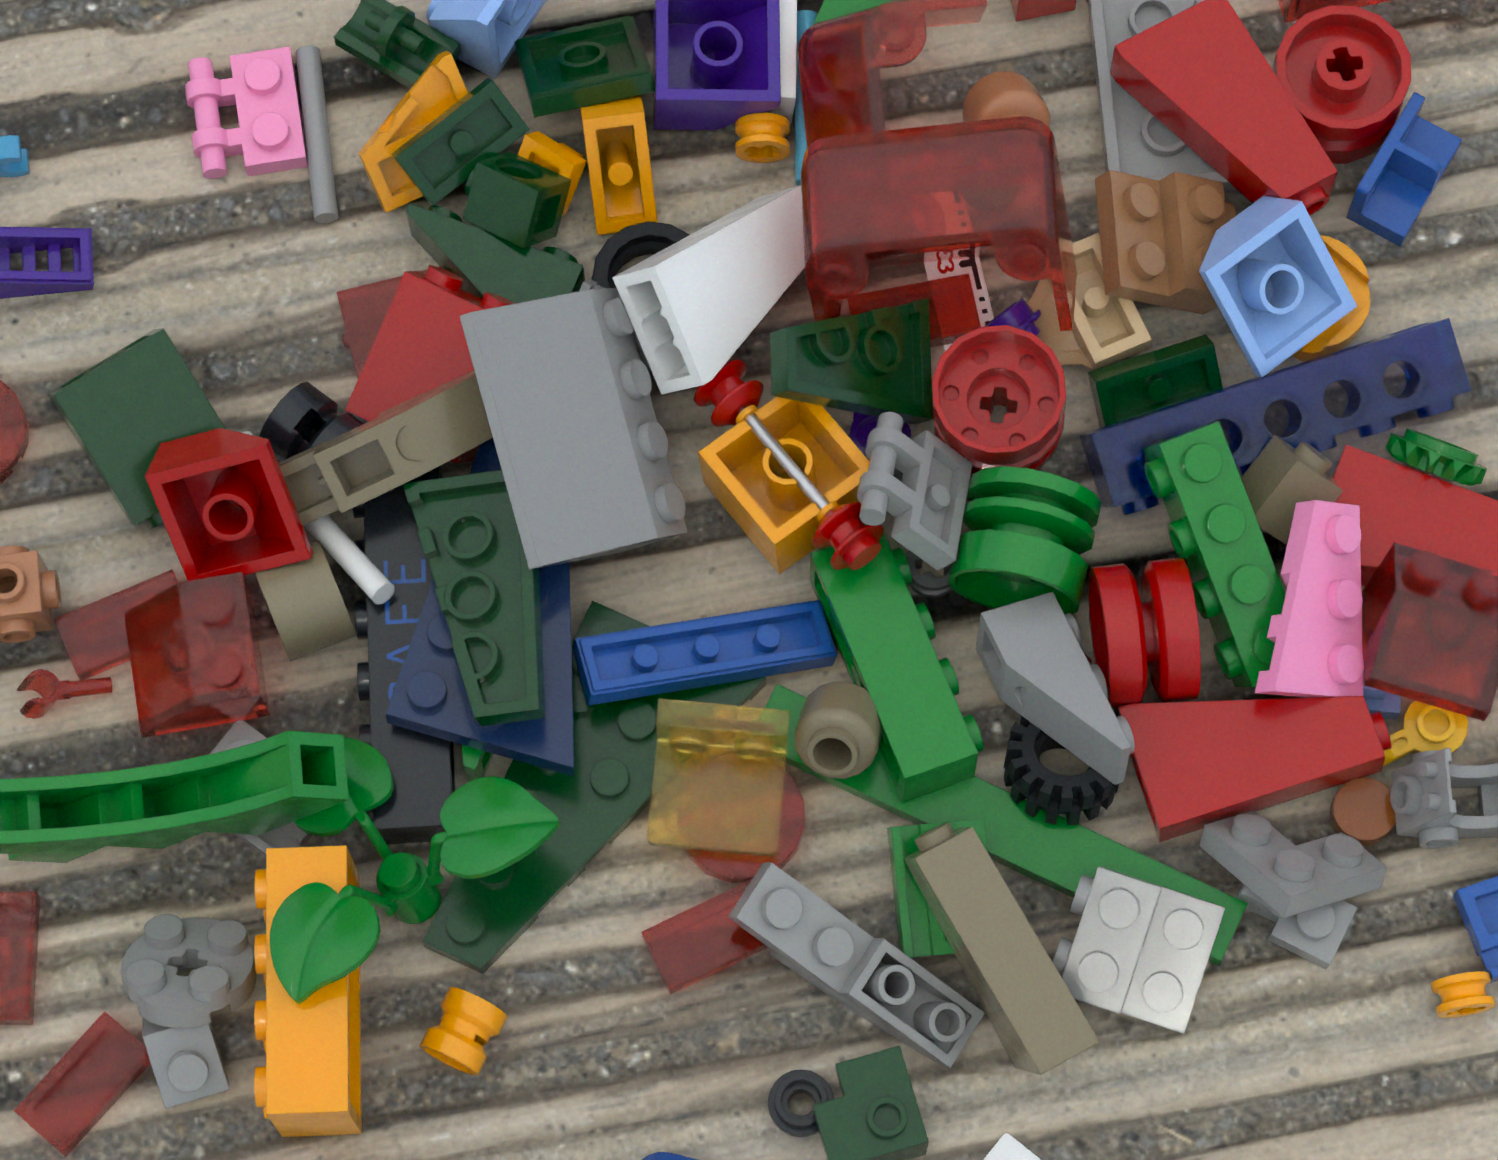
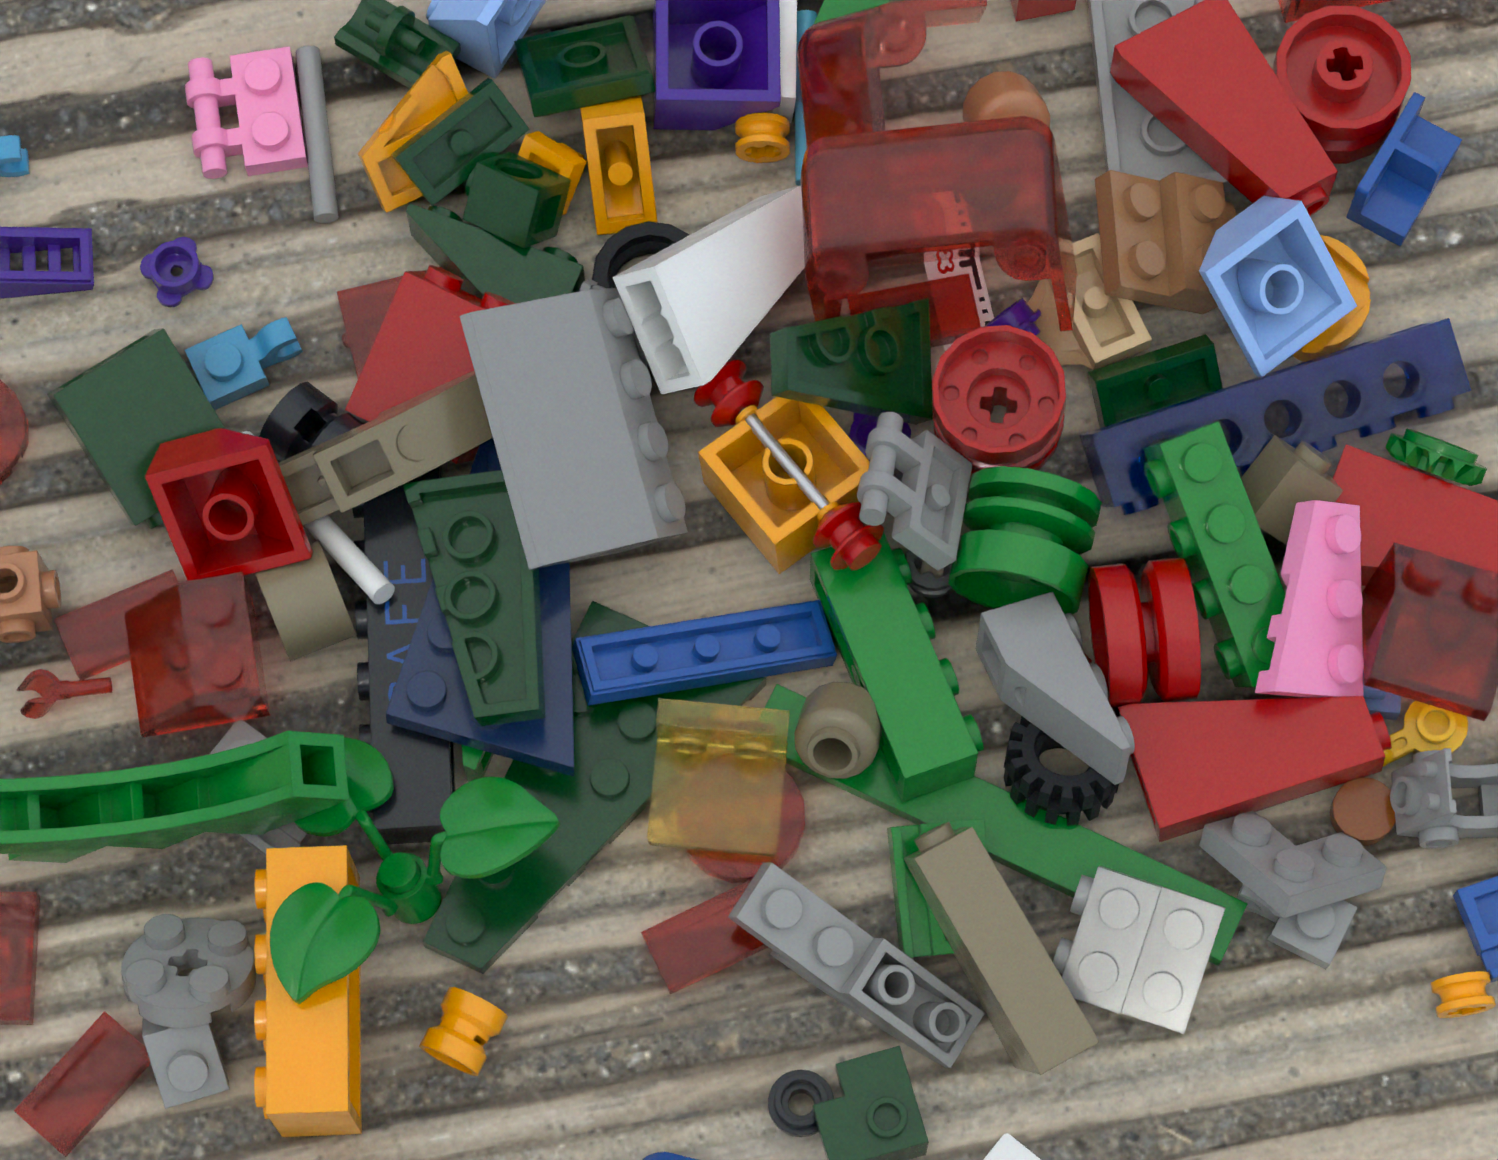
none -> dark purple plate [140,237,214,307]
none -> dark azure plate [185,317,303,410]

